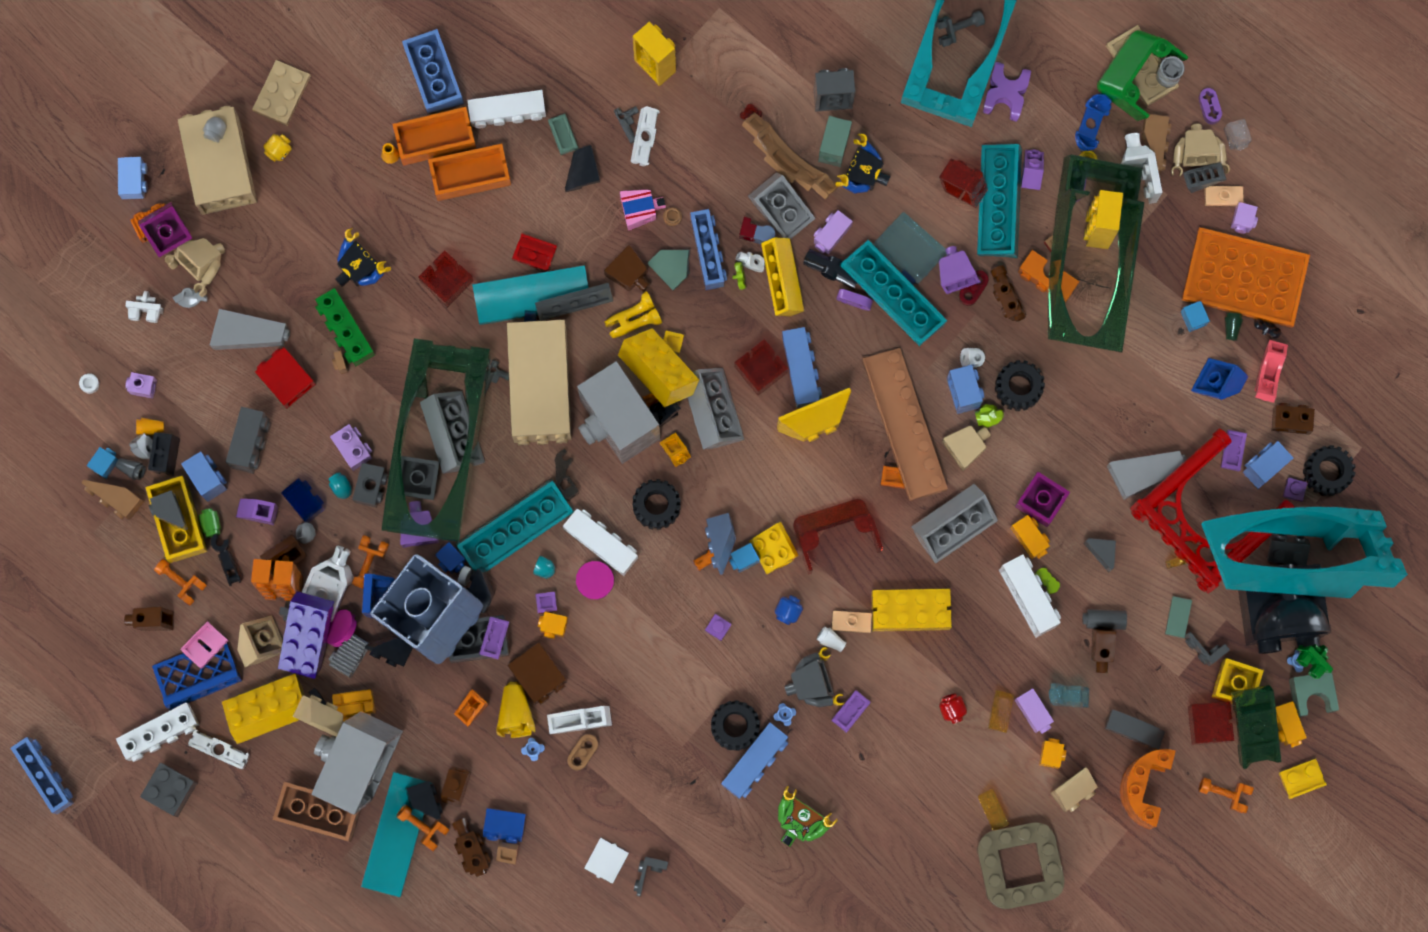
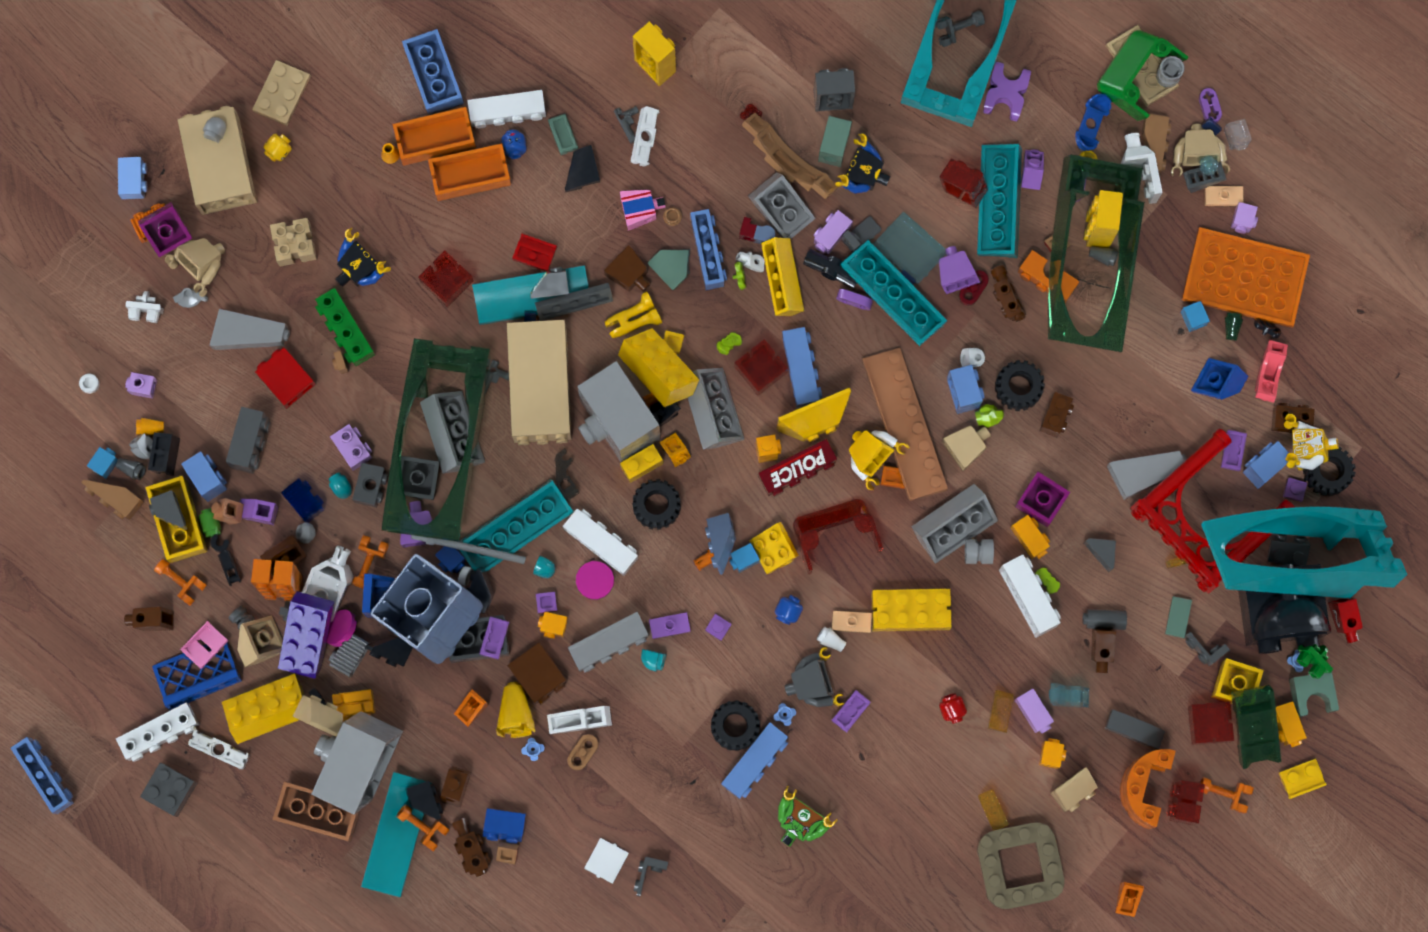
none -> nougat brick [211,498,244,525]
none -> dark grey wheel [228,605,256,630]
none -> tan brick [270,218,317,267]
none -> light grey bar [411,531,526,564]
none -> blue head [501,130,527,159]
none -> slope [530,267,569,299]
none -> light grey slope [568,612,649,673]
none -> yellow brick [620,444,663,483]
none -> teal piece [641,649,667,672]
none -> medium lavender plate [649,612,691,639]
none -> lime piece [716,333,742,355]
none -> light orange brick [755,435,781,463]
none -> dark red brick [758,439,837,497]
none -> dark grey bracket [841,216,881,253]
none -> yellow torso [849,430,910,490]
none -> light grey wheel [965,539,994,564]
none -> reddish brown brick [1039,392,1074,438]
none -> dark grey cone [1089,246,1118,267]
none -> orange slope [1115,882,1144,917]
none -> clear red piece [1167,780,1205,825]
none -> clear light blue plate [1199,156,1218,175]
none -> dark blue piece [1201,117,1222,136]
none -> torso [1284,414,1339,470]
none -> red torso [1328,598,1363,643]

